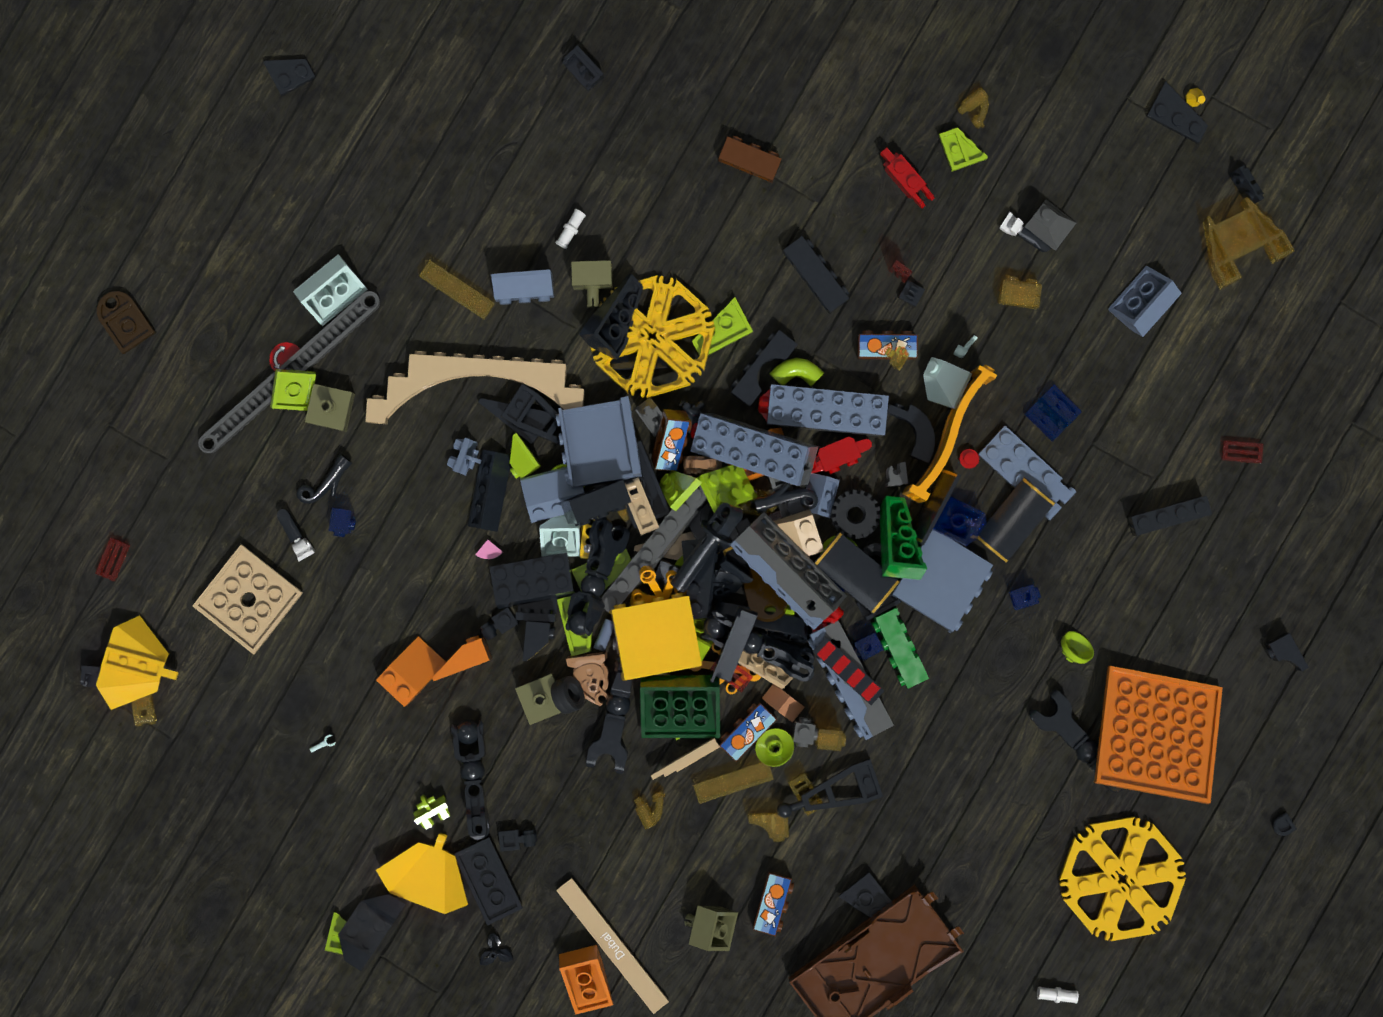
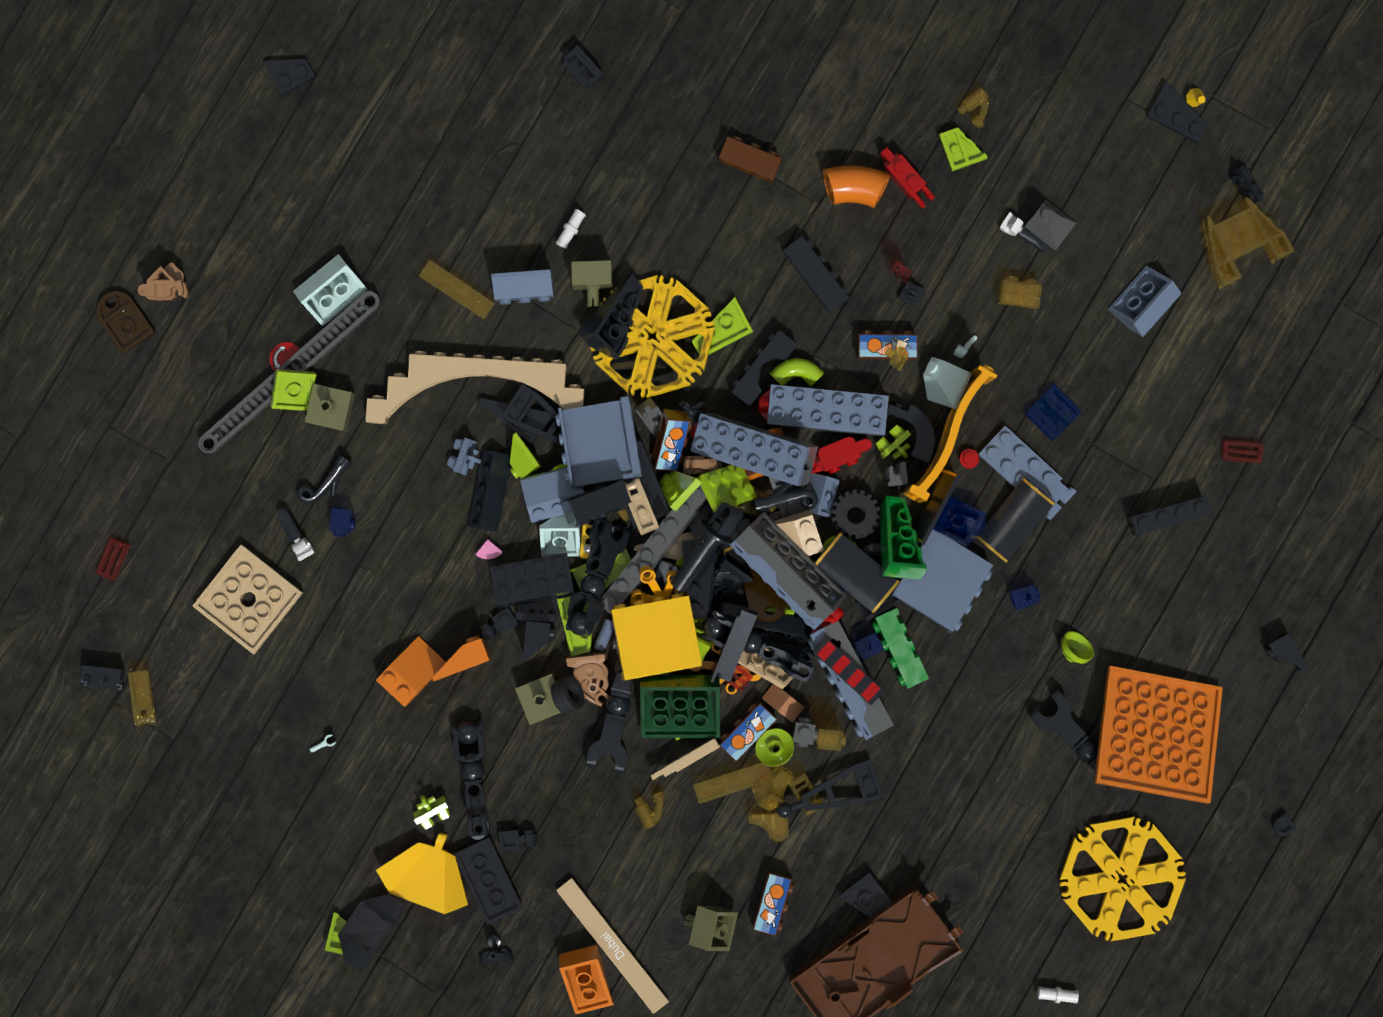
yellow panel [96,615,178,710] -> none
none -> medium nougat piece [138,263,189,301]
none -> clear yellow arch [751,765,794,812]
none -> orange brick [823,165,890,208]
none -> lime hips [876,425,911,460]

